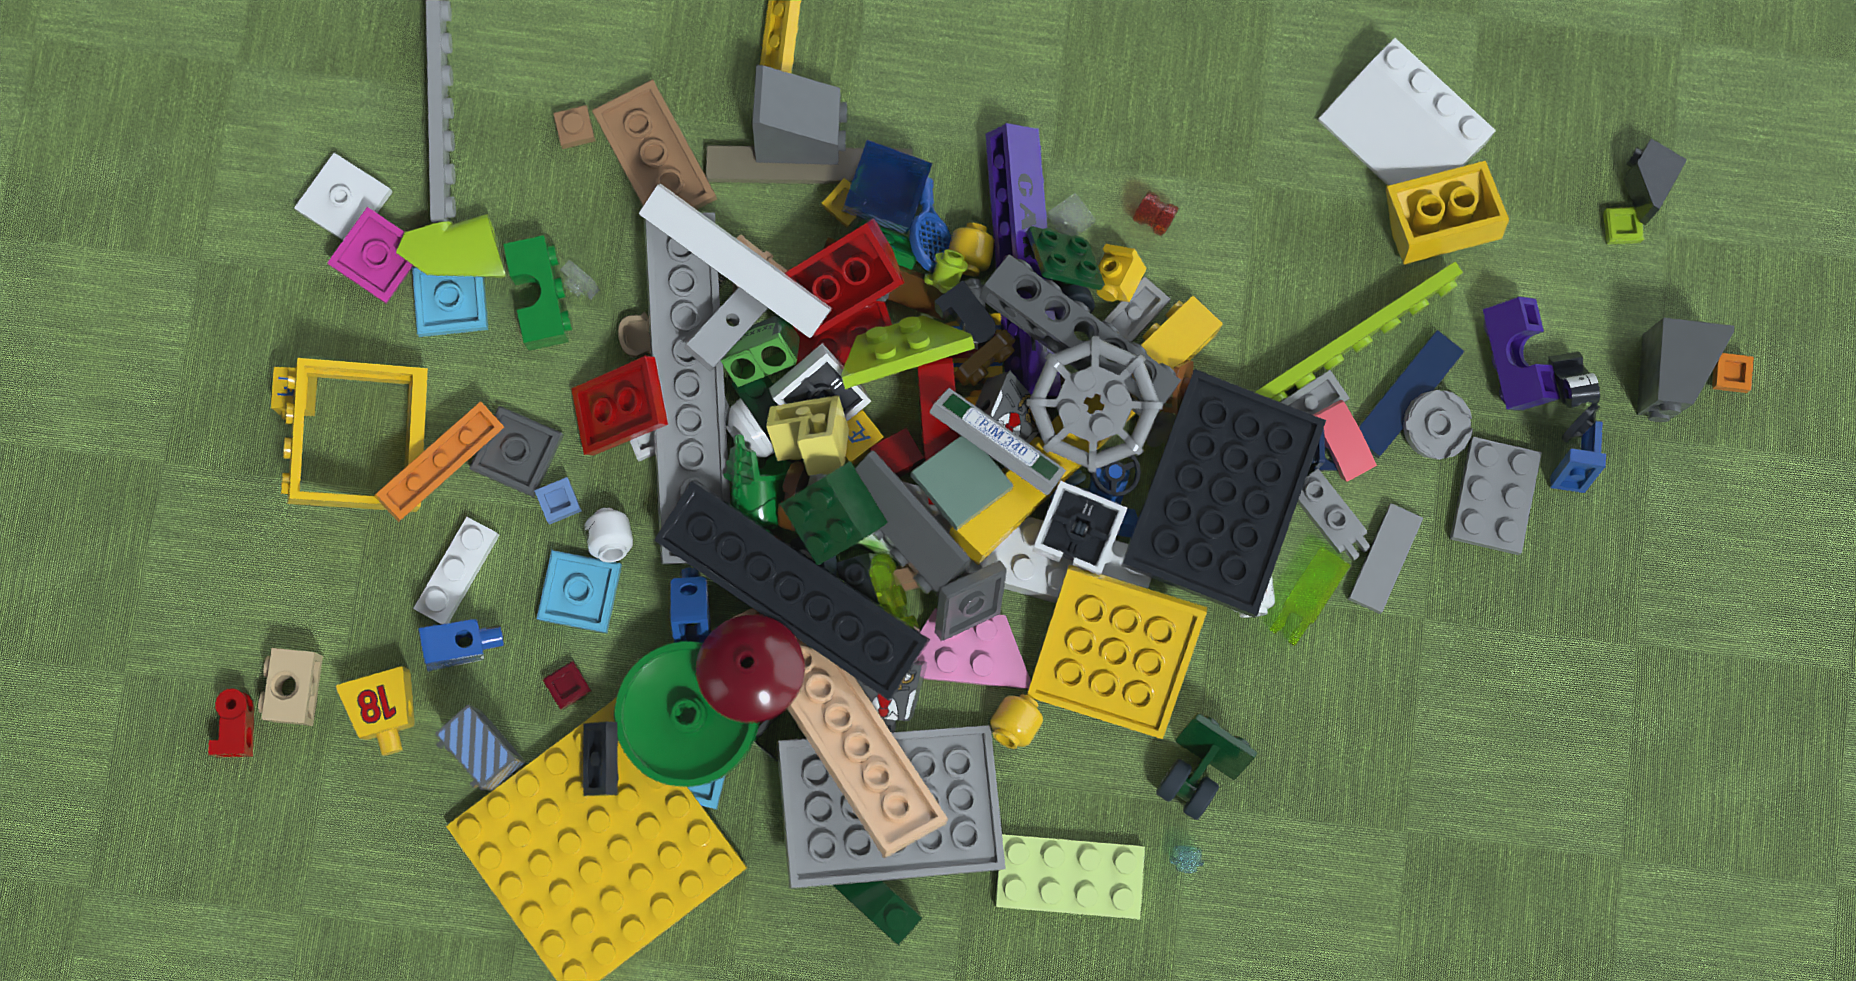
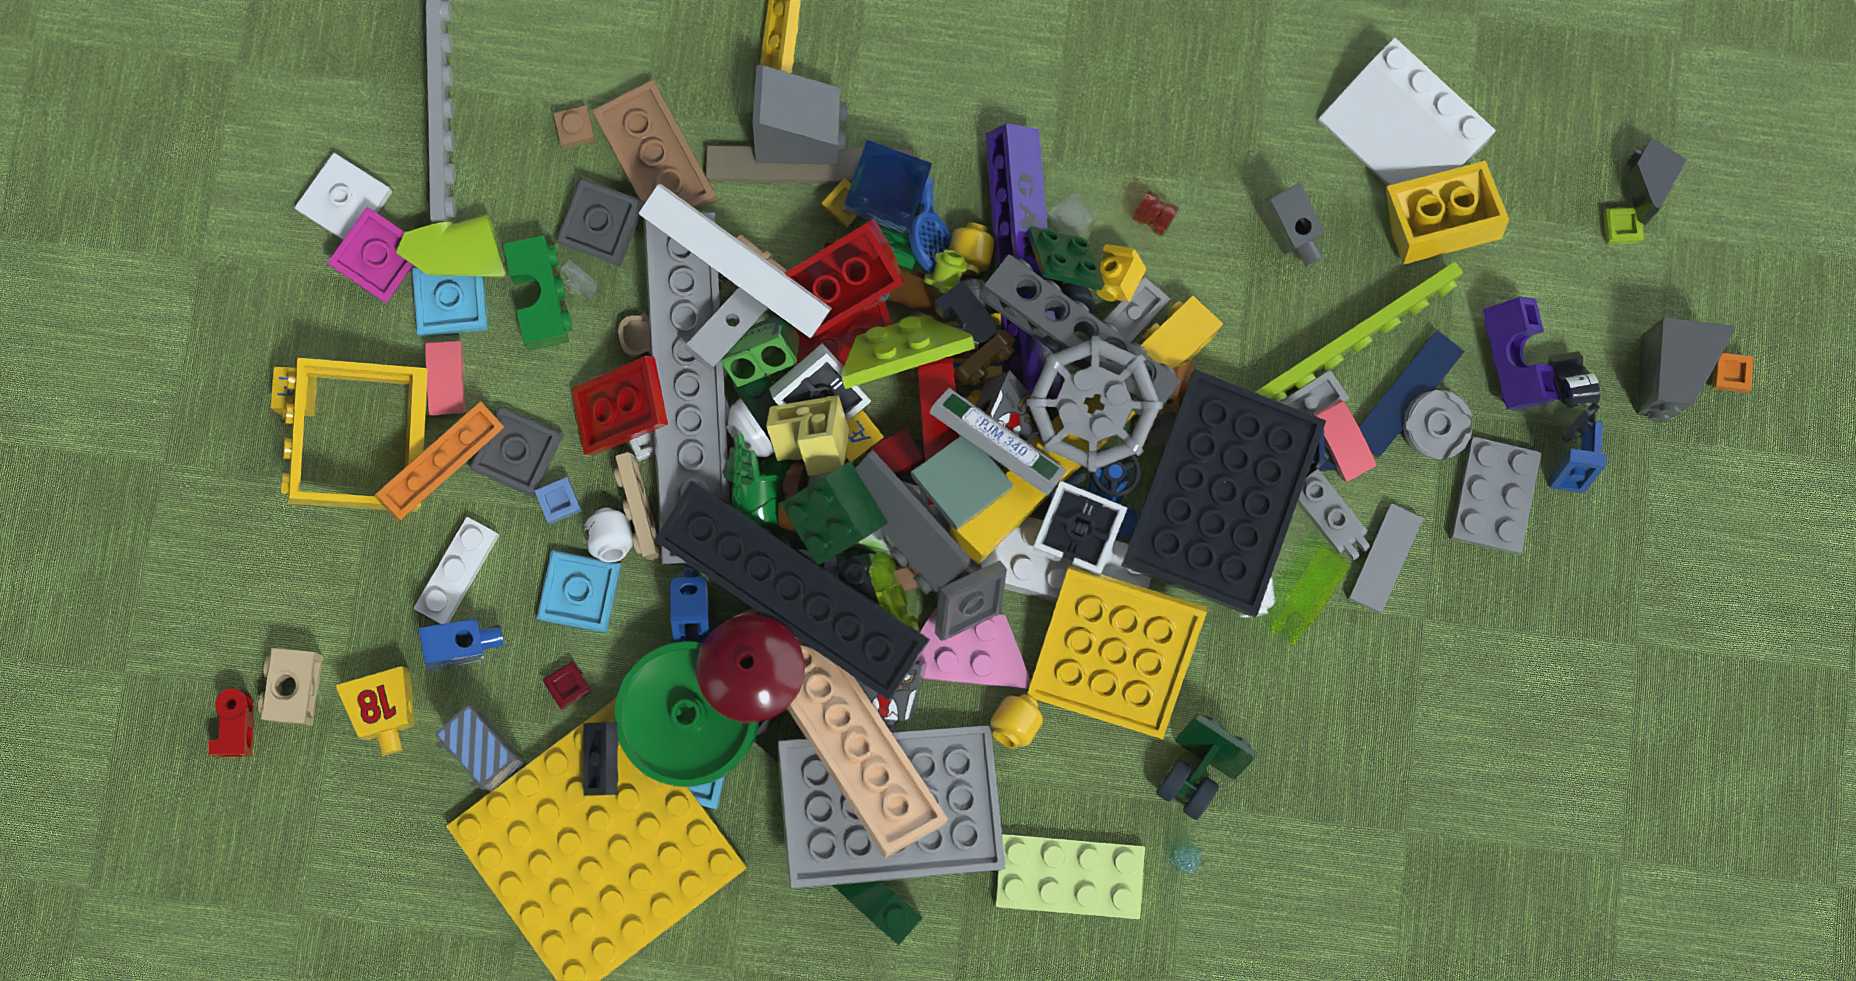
none -> coral slope [426,340,466,415]
none -> dark grey tile [556,178,645,267]
none -> tan plate [614,452,661,560]
none -> dark grey torso [1255,182,1324,267]

